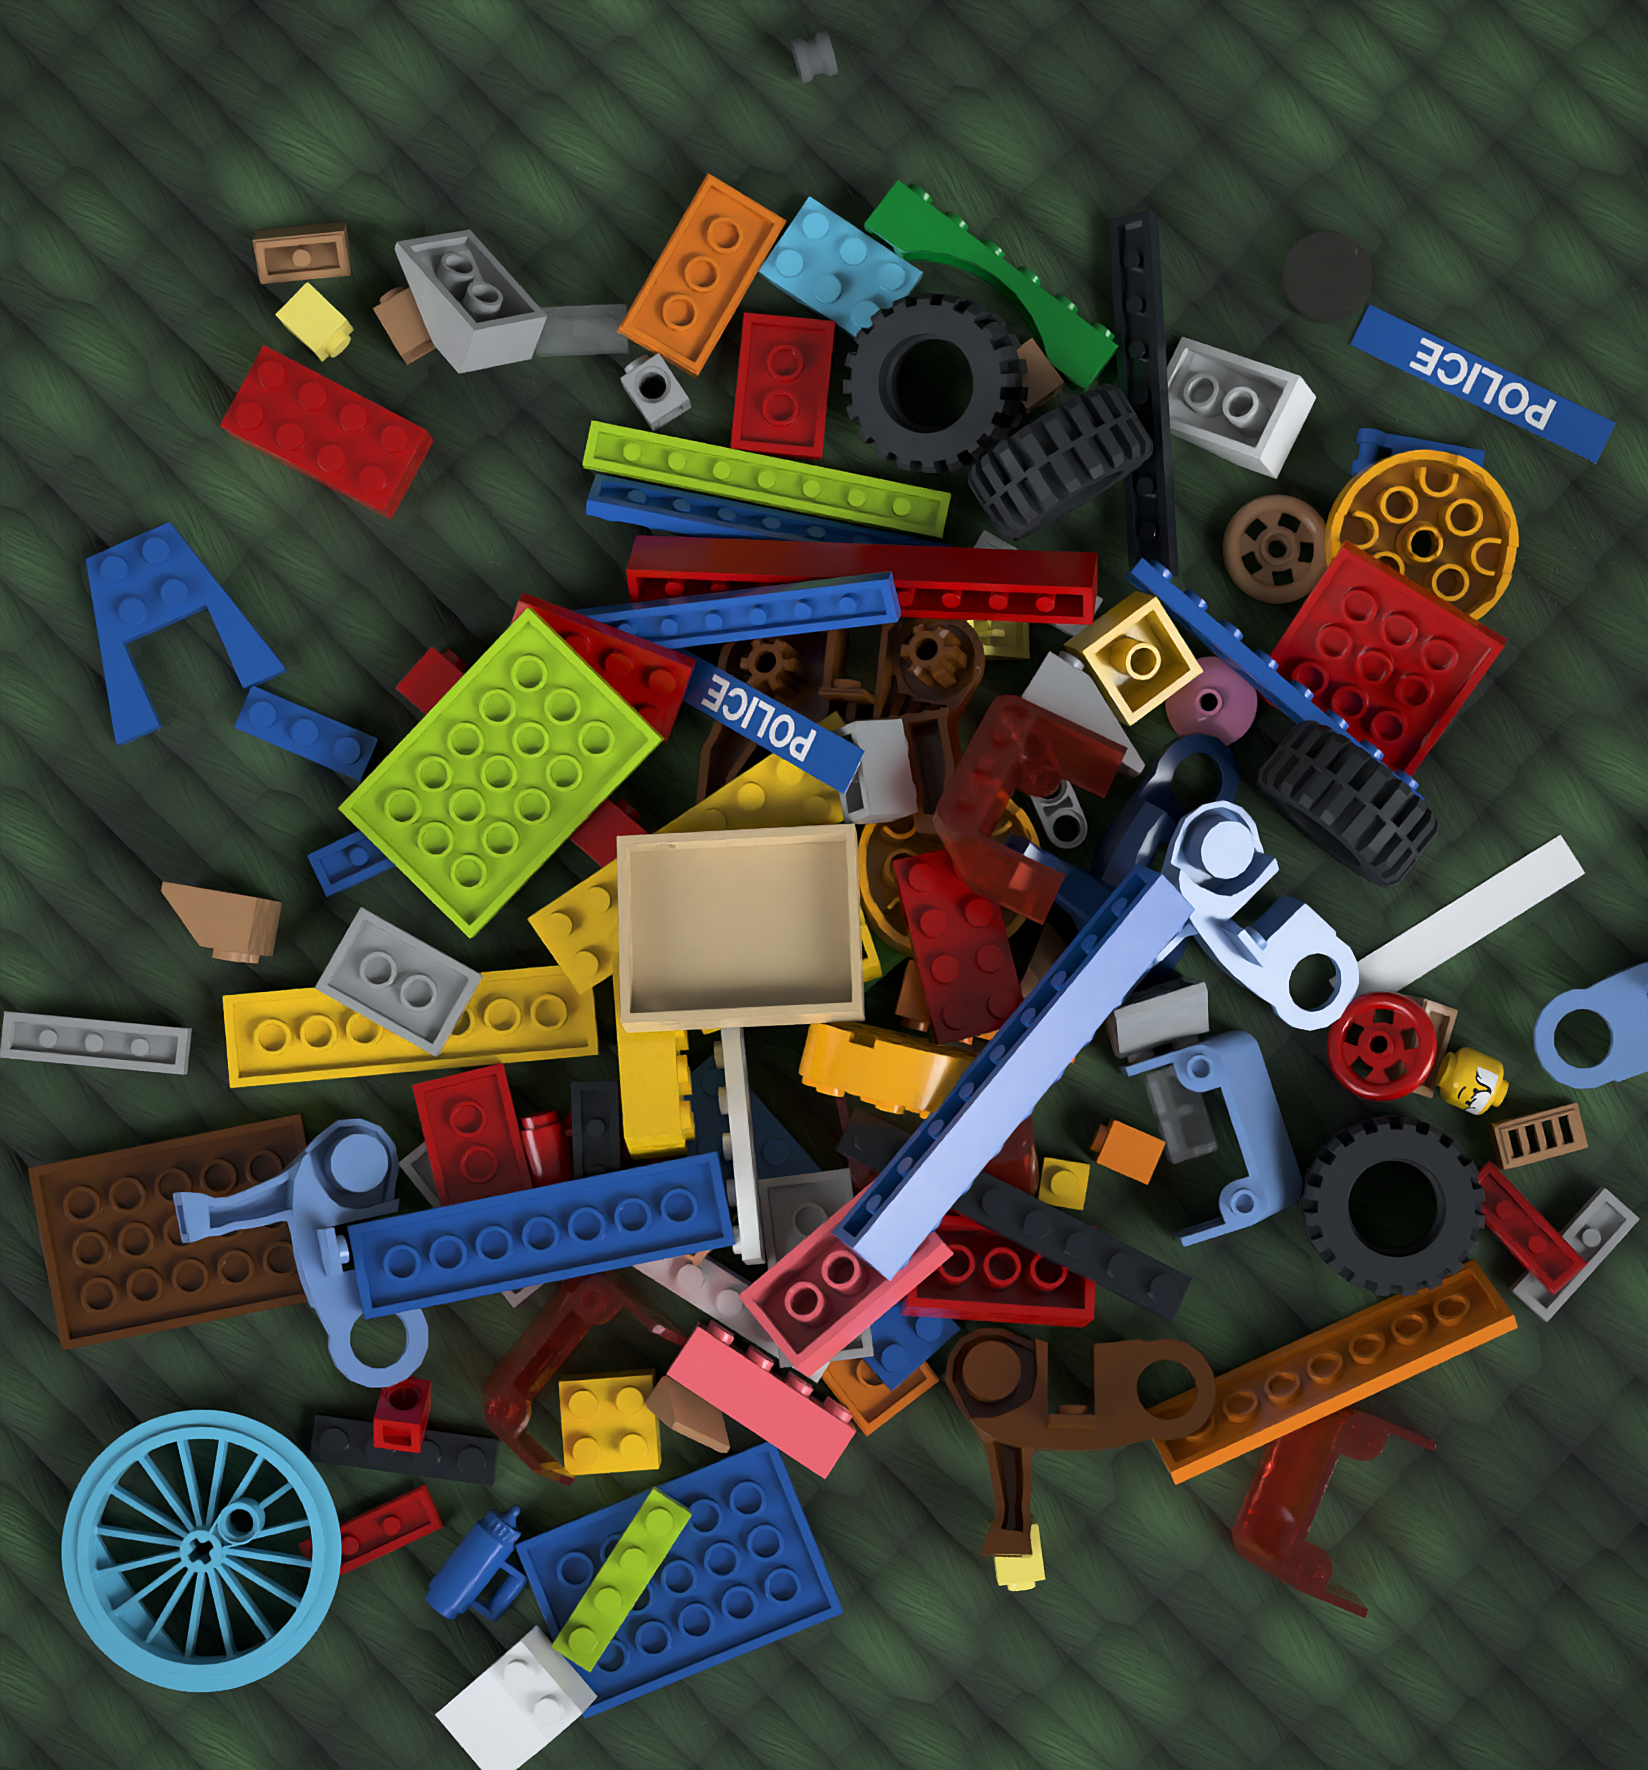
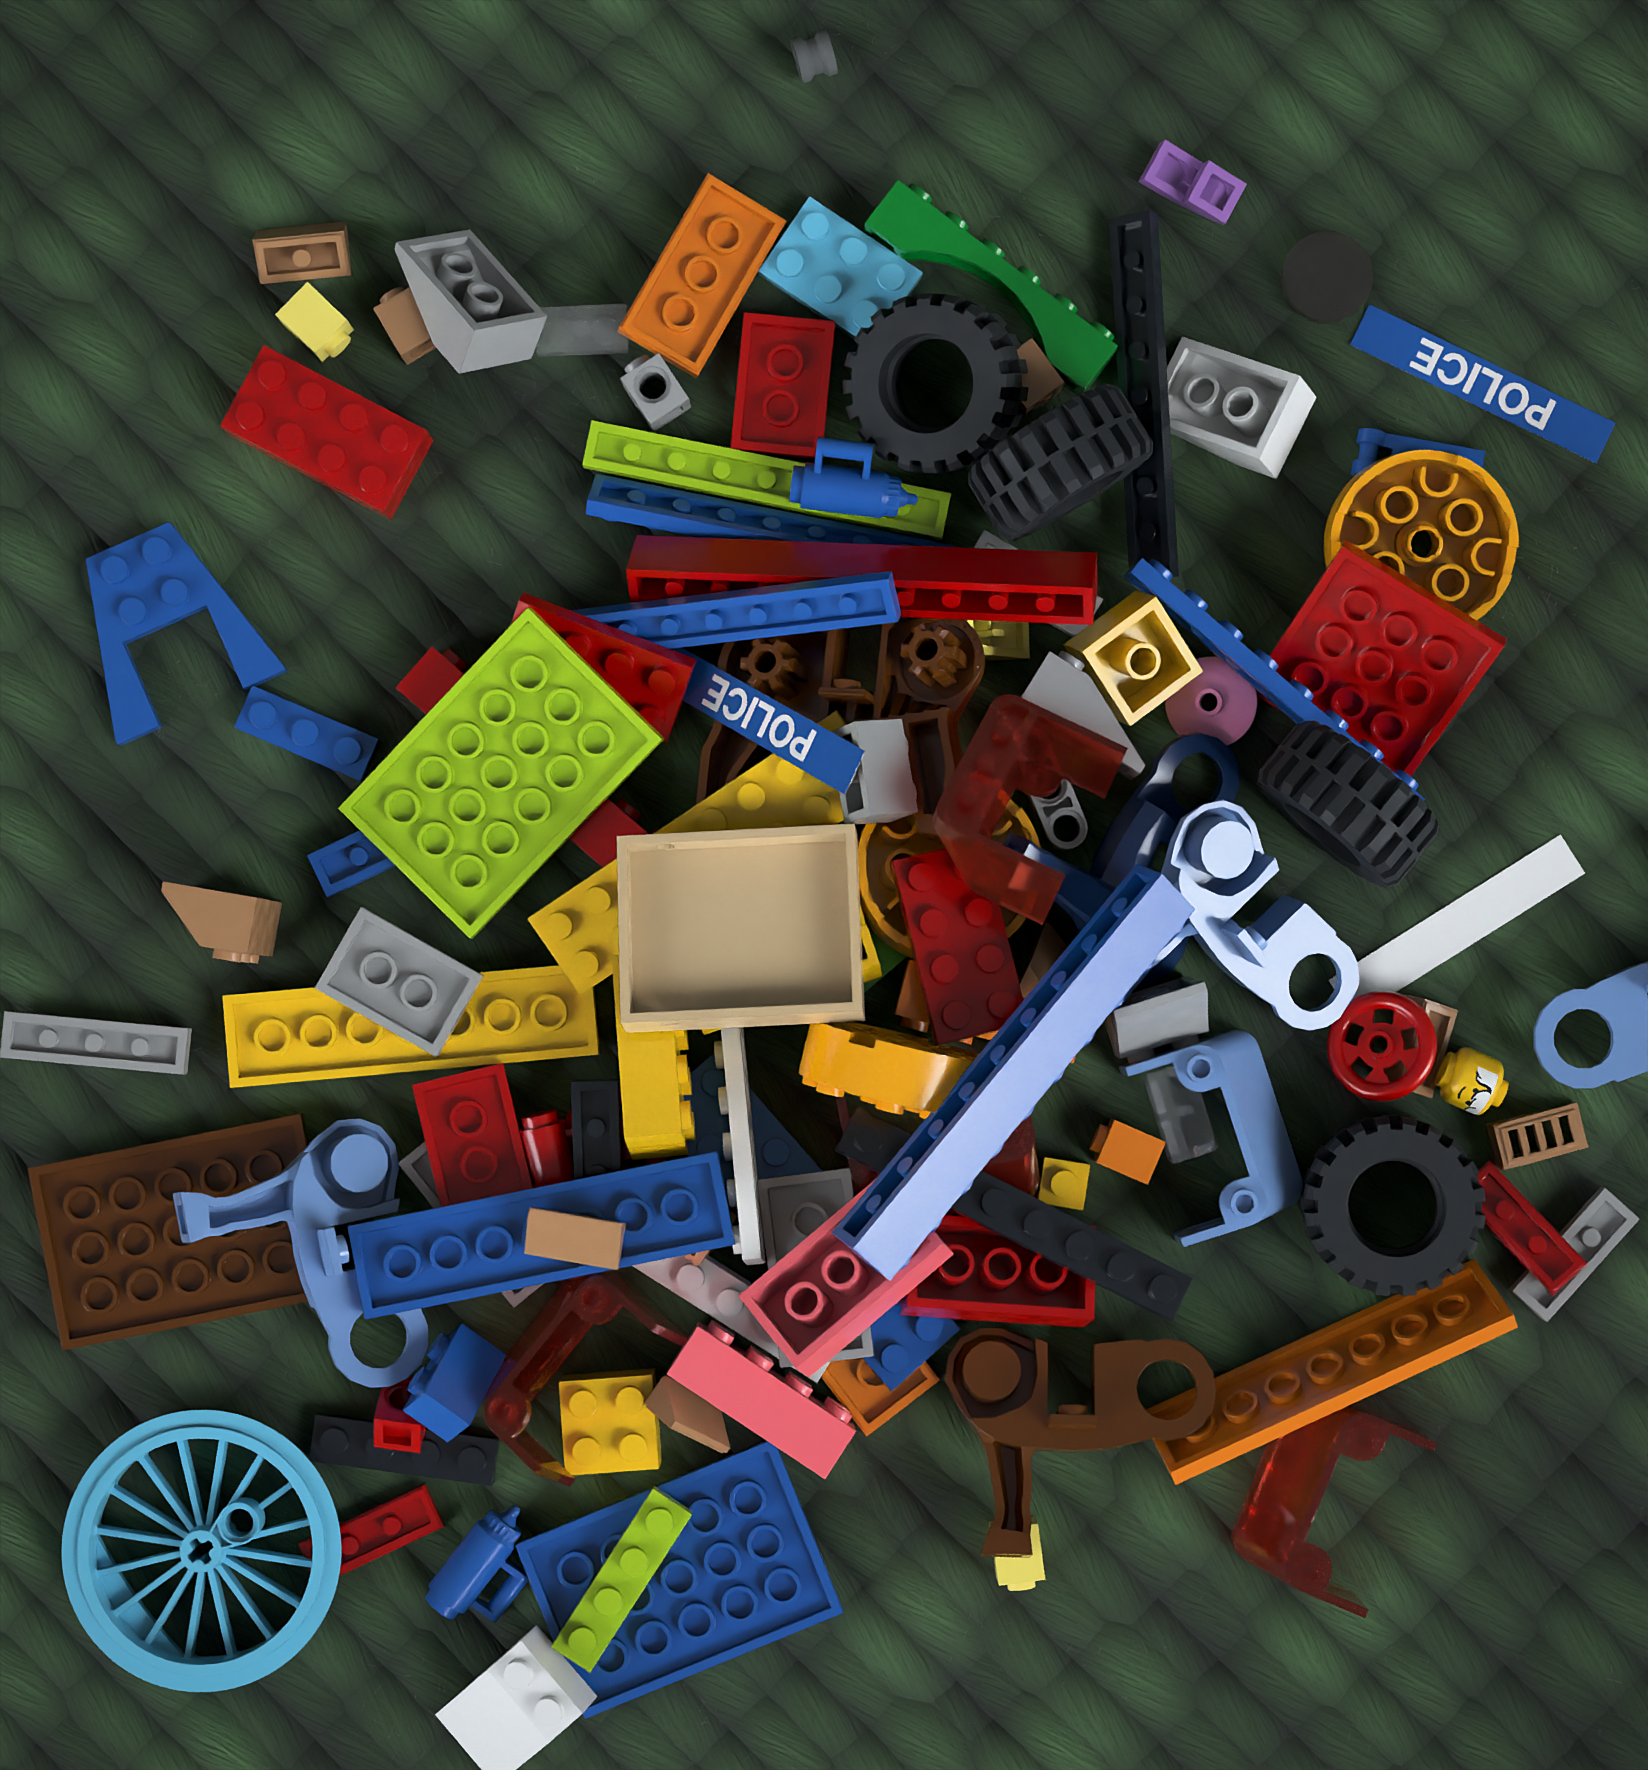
medium nougat plate [1222,494,1327,604] -> none
none -> blue brick [403,1323,506,1442]
none -> medium nougat slope [524,1207,626,1270]
none -> blue piece [789,437,918,518]
none -> medium lavender slope [1138,139,1247,225]

